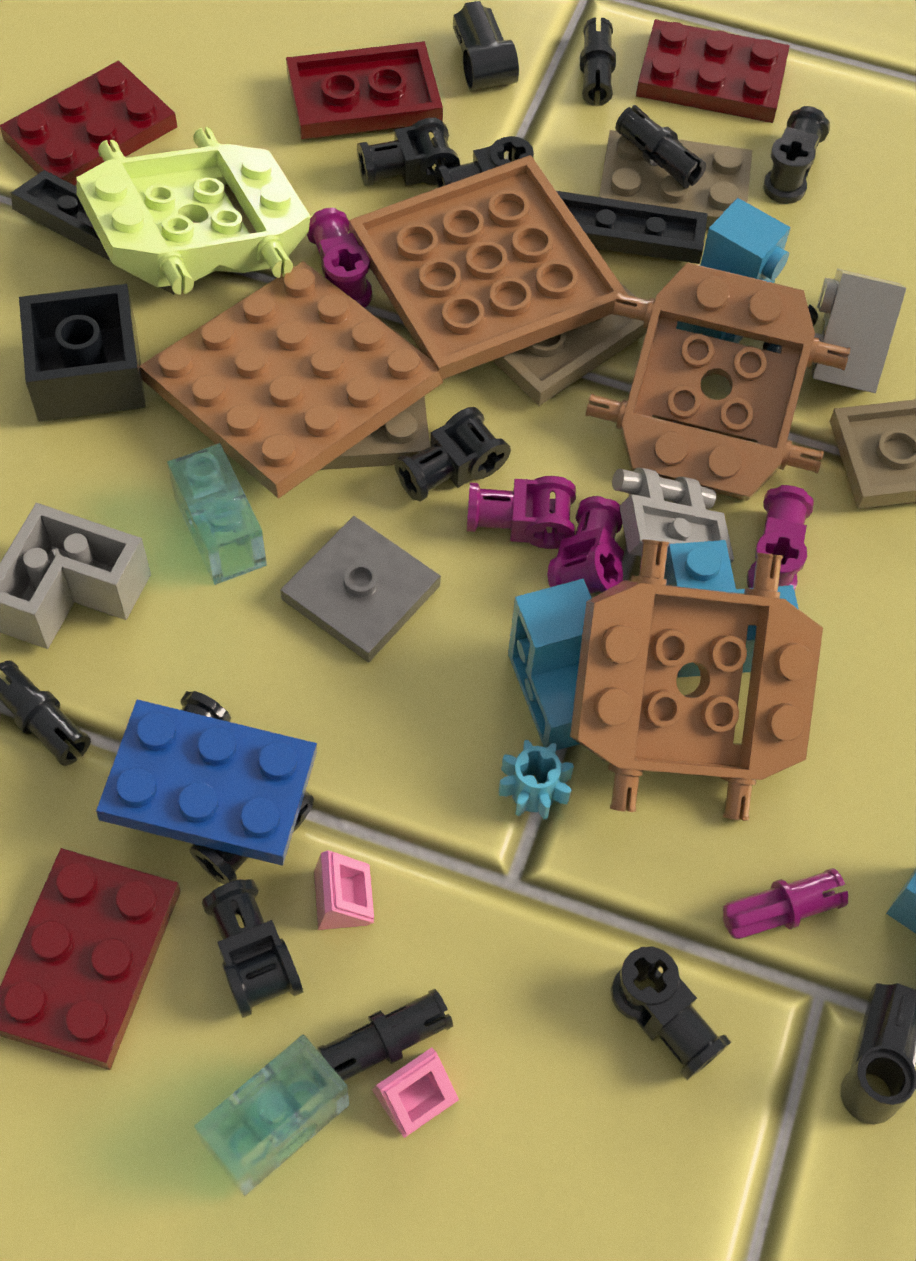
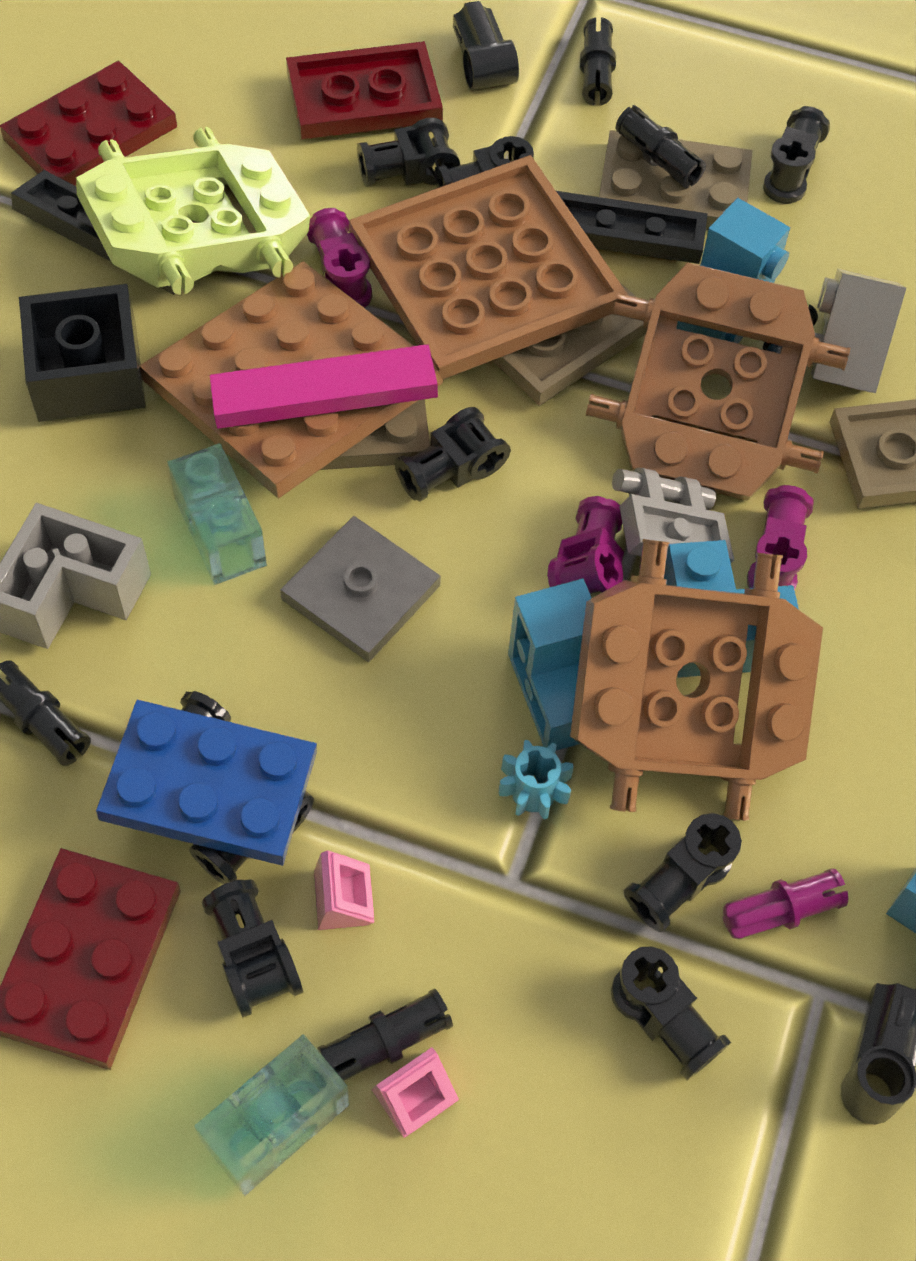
magenta connector [466,476,577,549] -> none
dark red plate [636,19,790,123] -> none
none -> dark pink tile [210,344,438,429]
none -> black connector [623,813,742,932]

